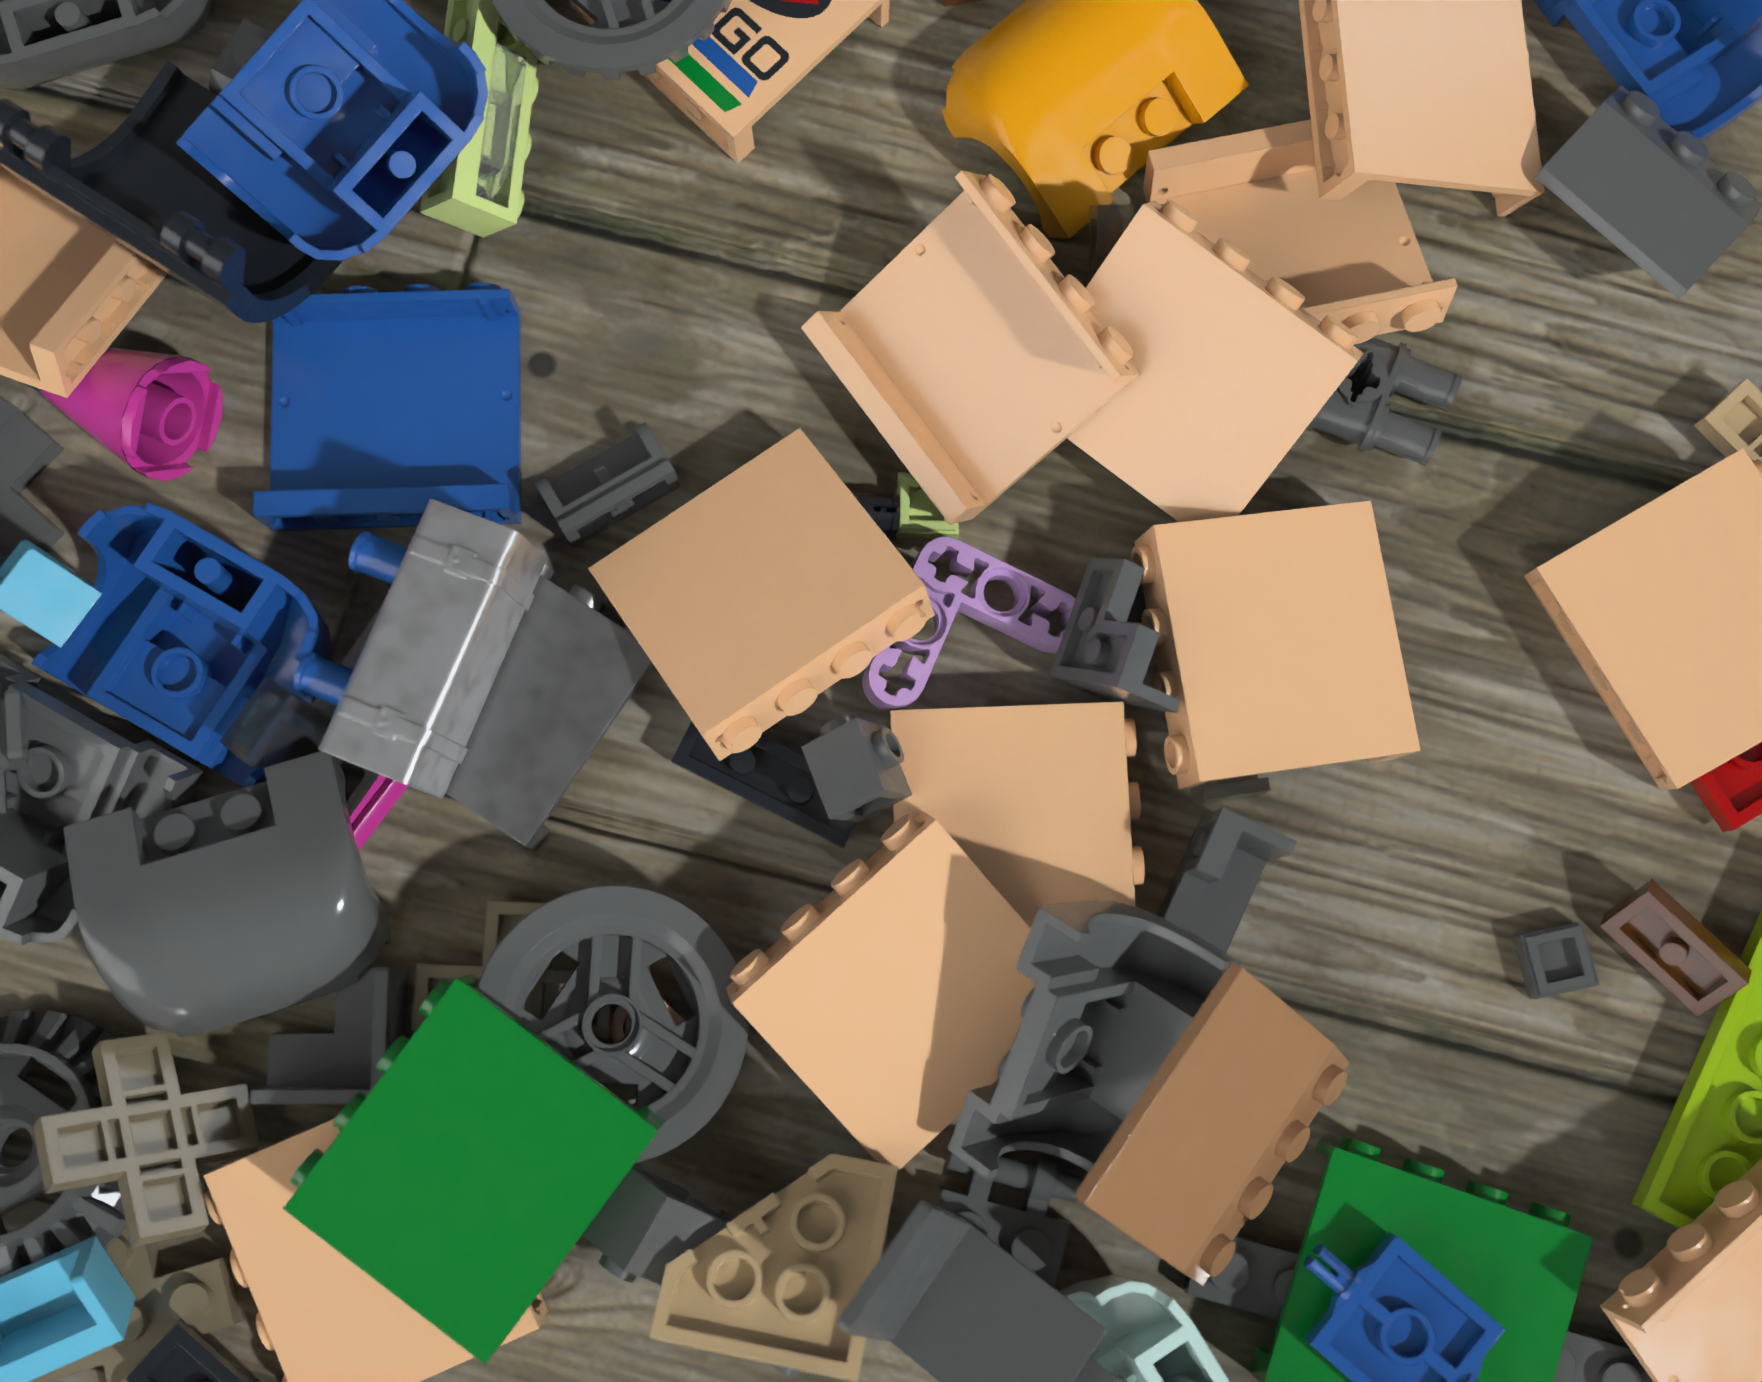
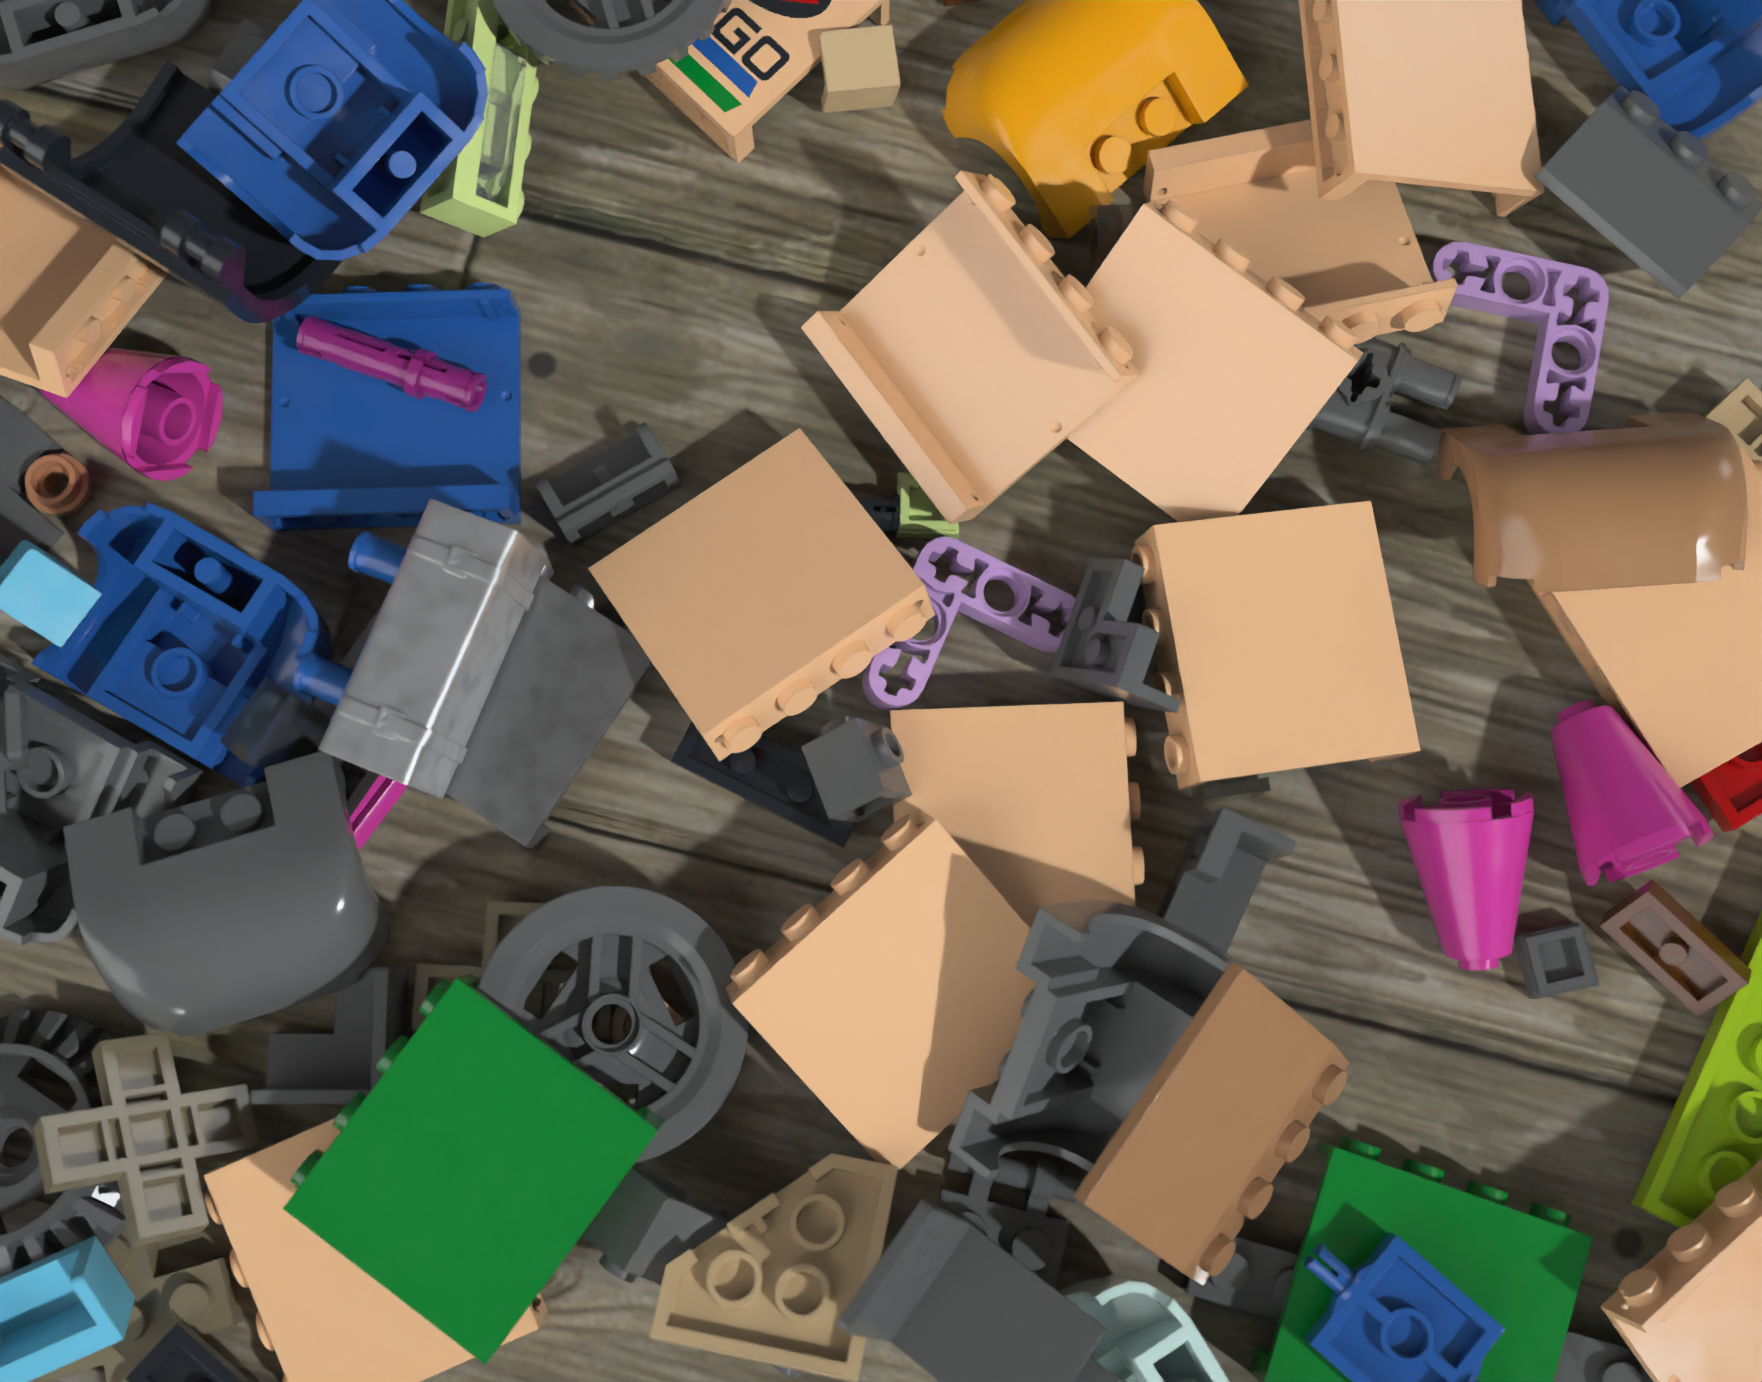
none -> nougat plate [25,453,92,516]
none -> magenta pin [296,315,487,413]
none -> tan panel [819,25,901,113]
none -> dark pink cone [1398,788,1535,970]
none -> lavender beam [1427,242,1609,435]
none -> medium nougat piece [1439,411,1748,593]
none -> dark pink cone [1550,700,1714,886]

